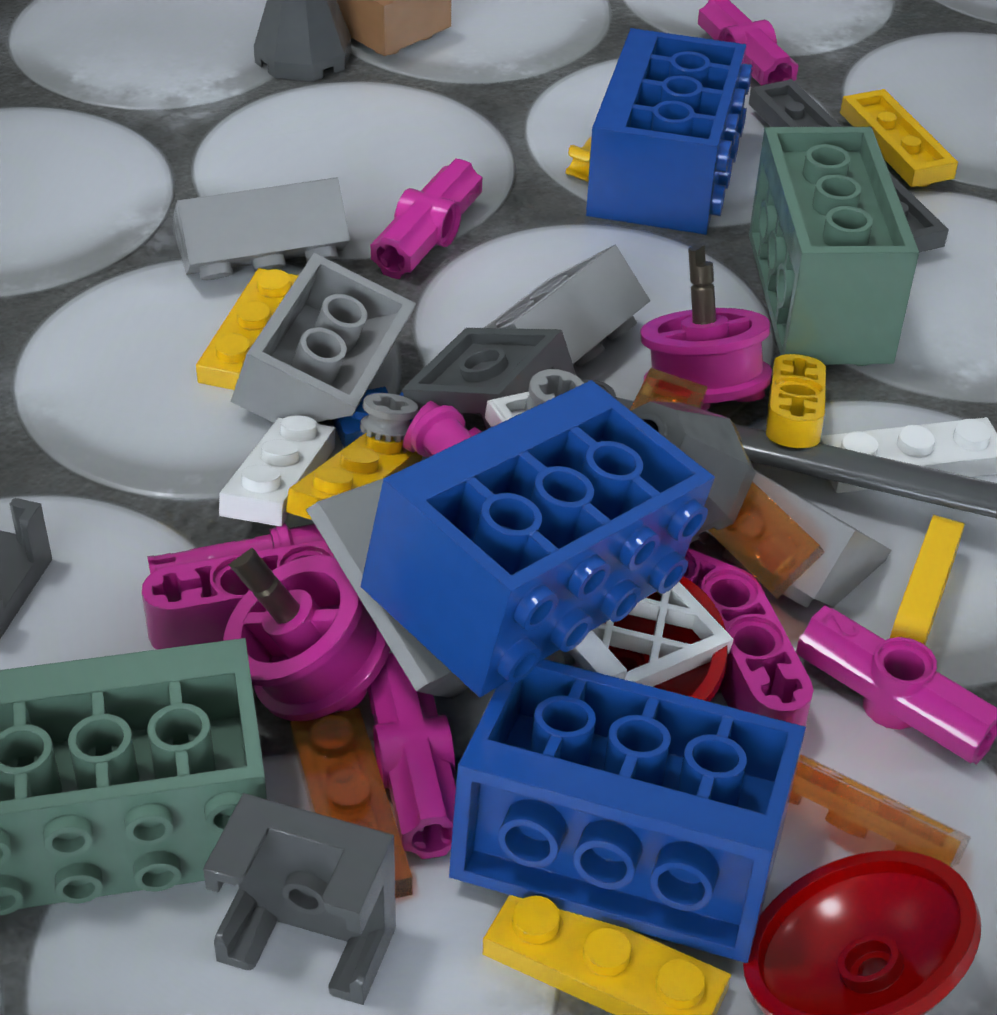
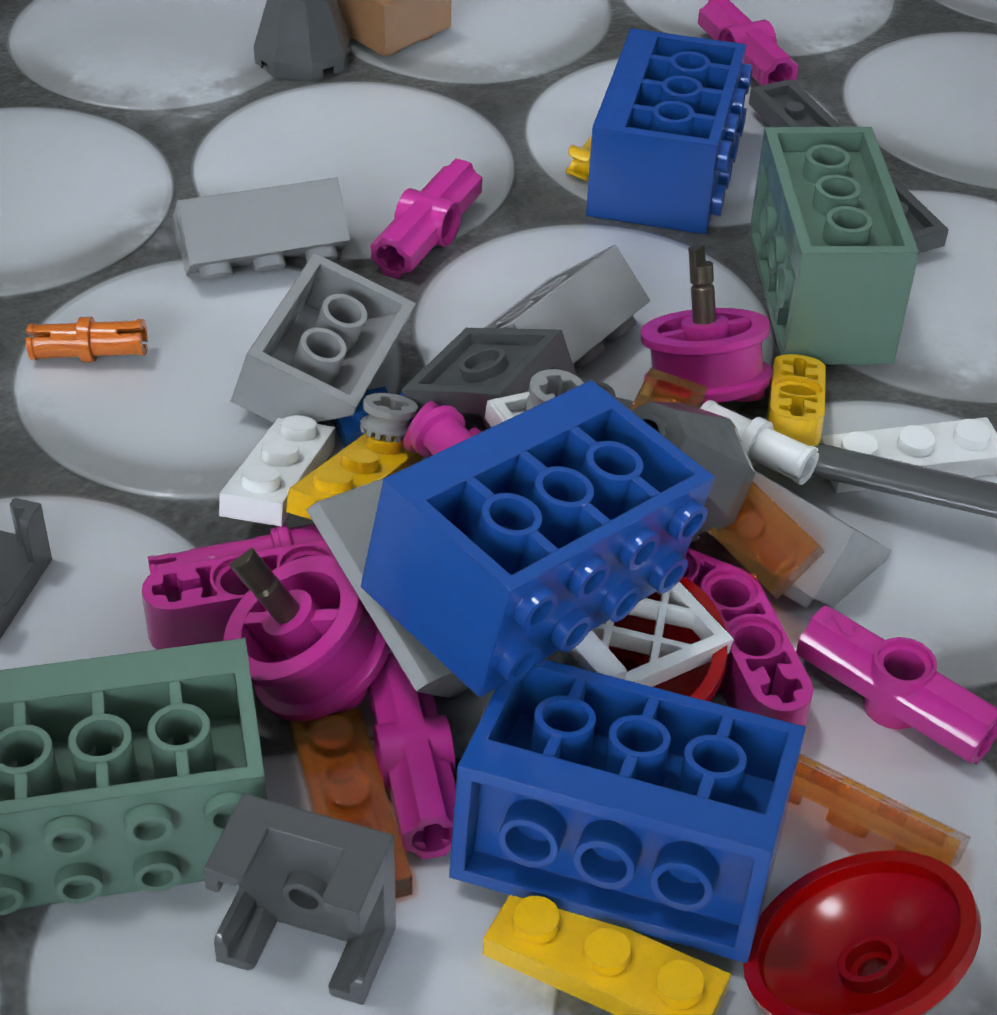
yellow plate [196,268,299,390] -> none
yellow plate [840,89,958,187] -> none
yellow beam [889,514,965,646] -> none
none -> orange pin [26,316,148,363]
none -> white pin [700,400,819,485]

